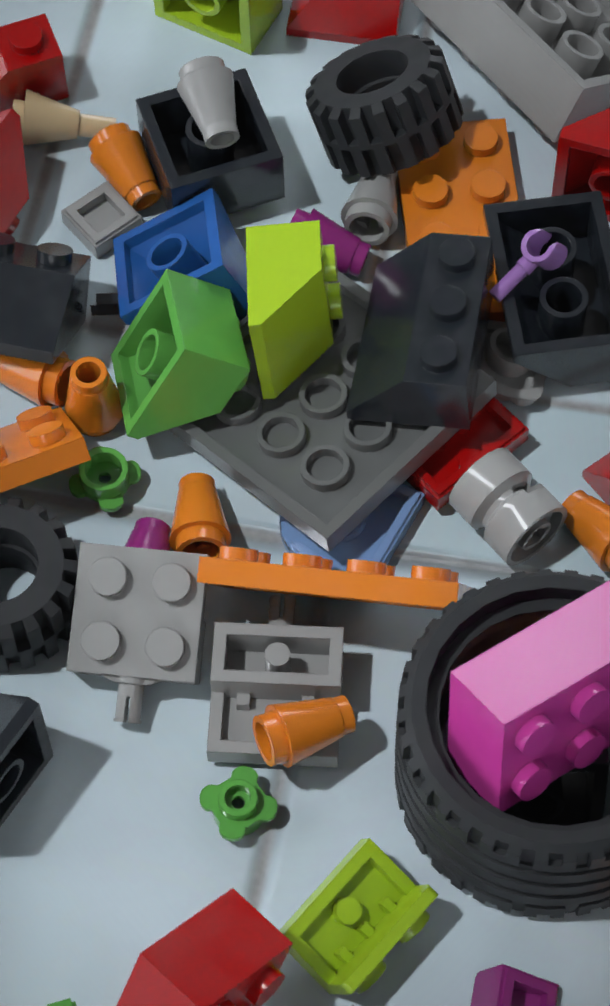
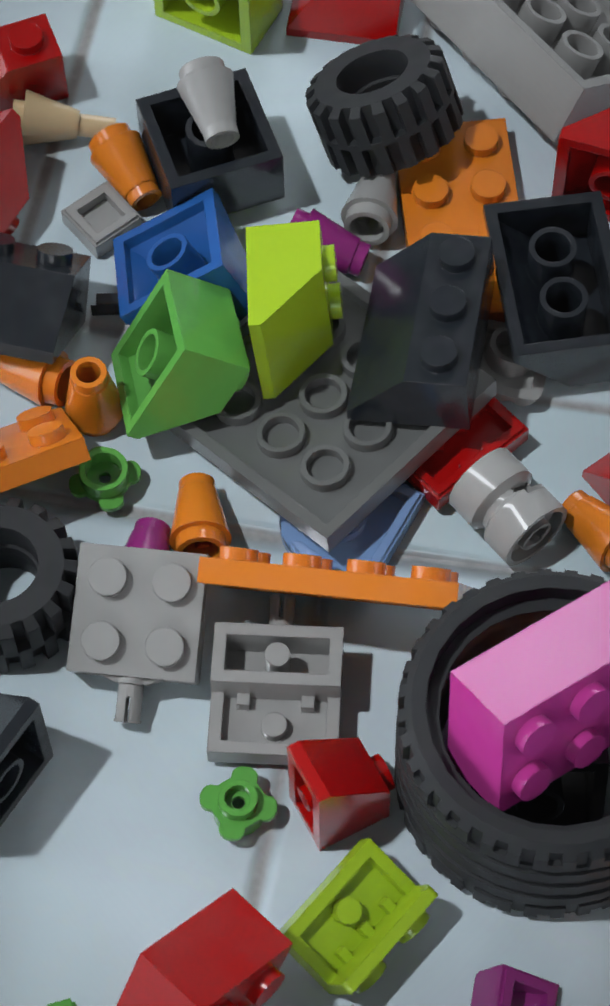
orange cone [253,695,356,768] -> none
medium lavender hand [489,229,568,302] -> none
none -> red slope [287,737,395,851]

